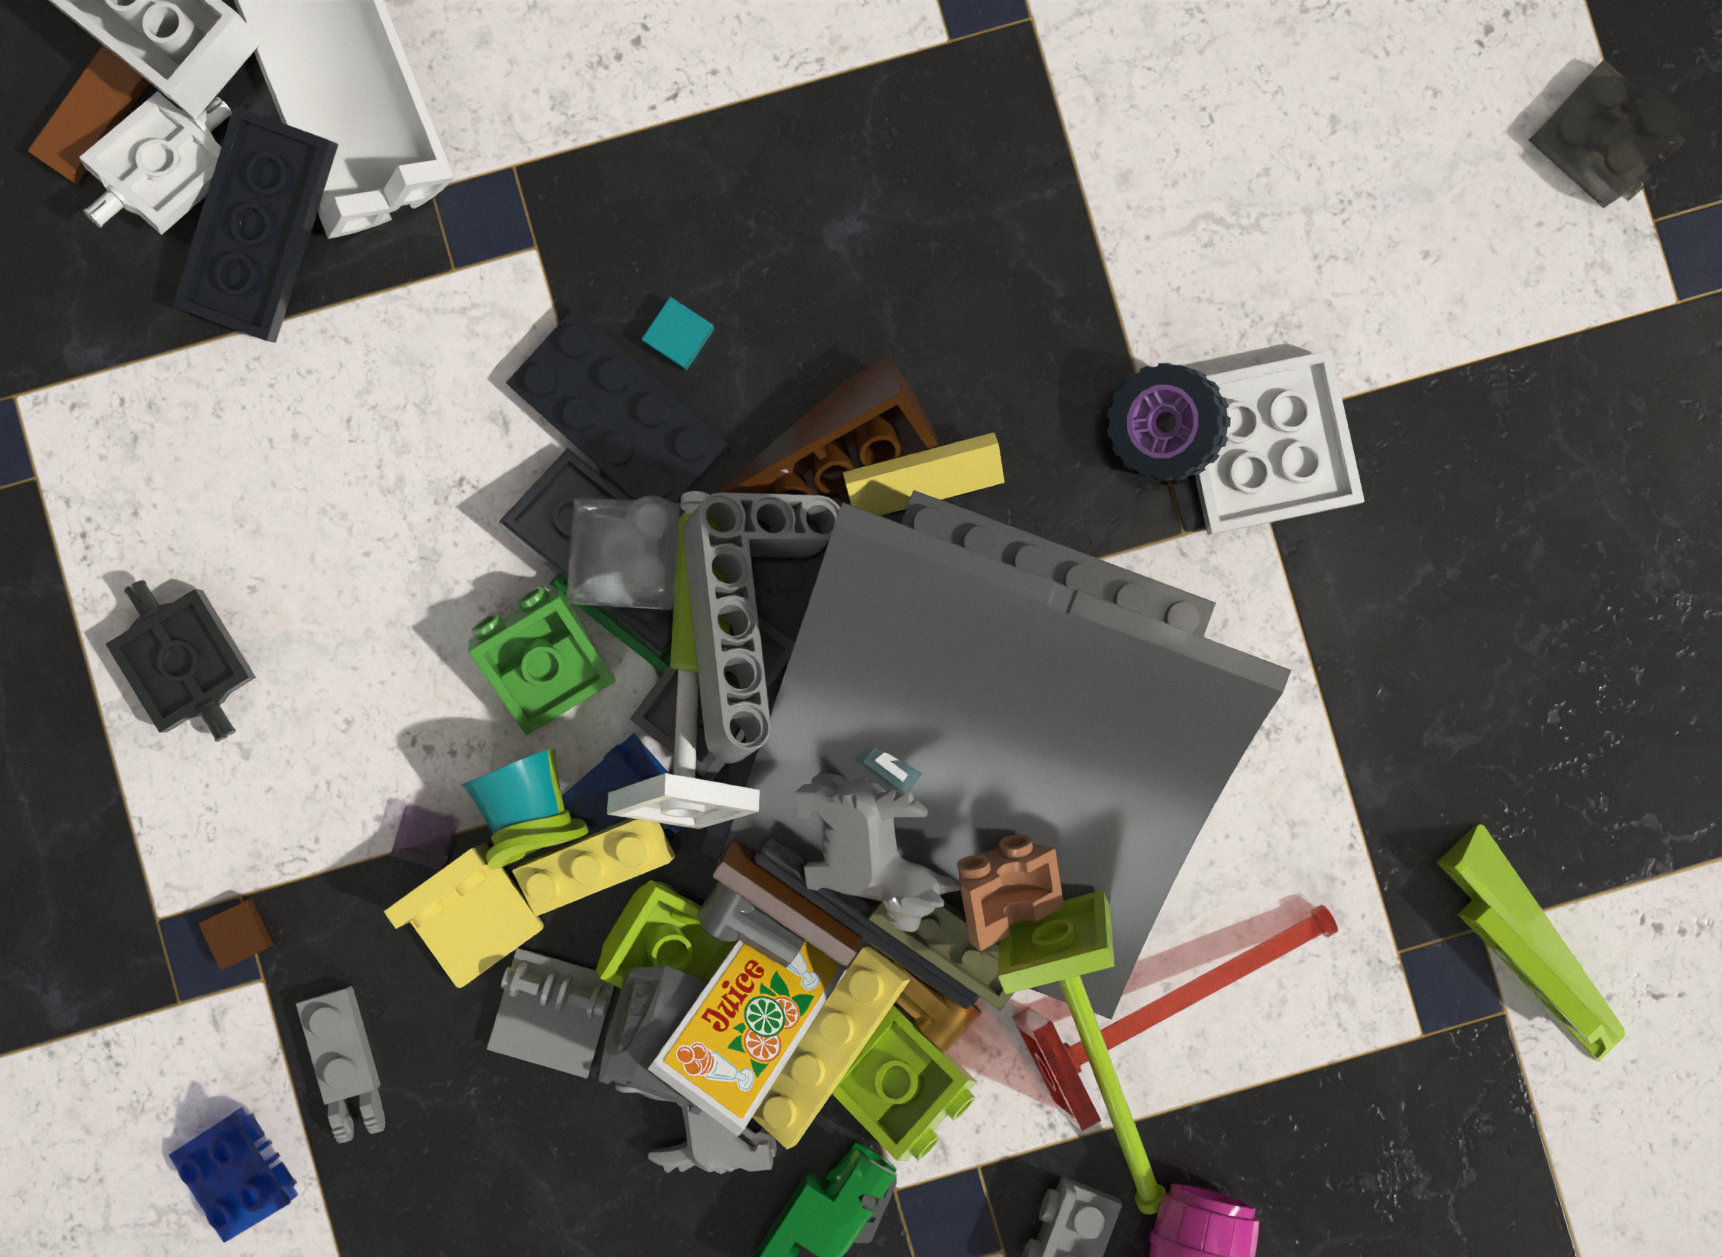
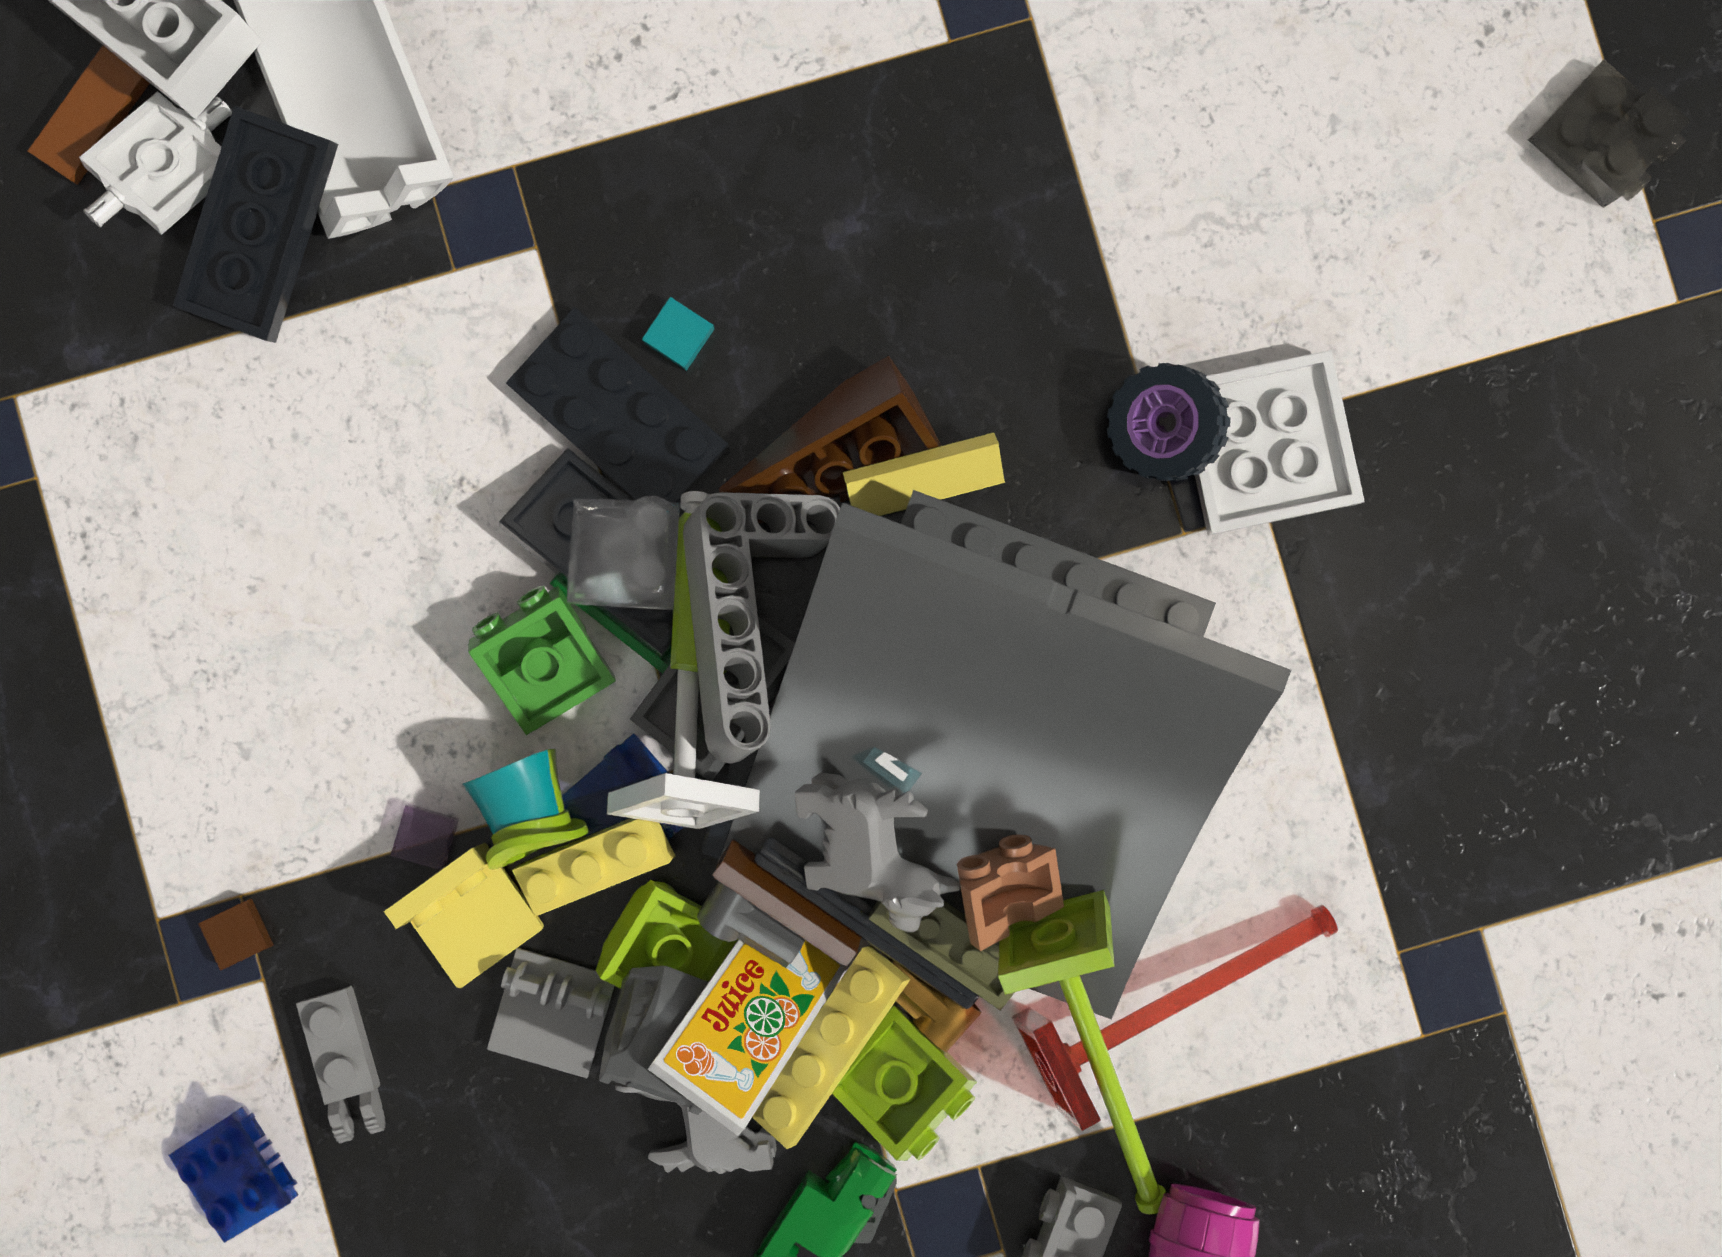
pearl dark grey plate [106,580,256,742] -> none
lime wedge [1437,824,1625,1061] -> none

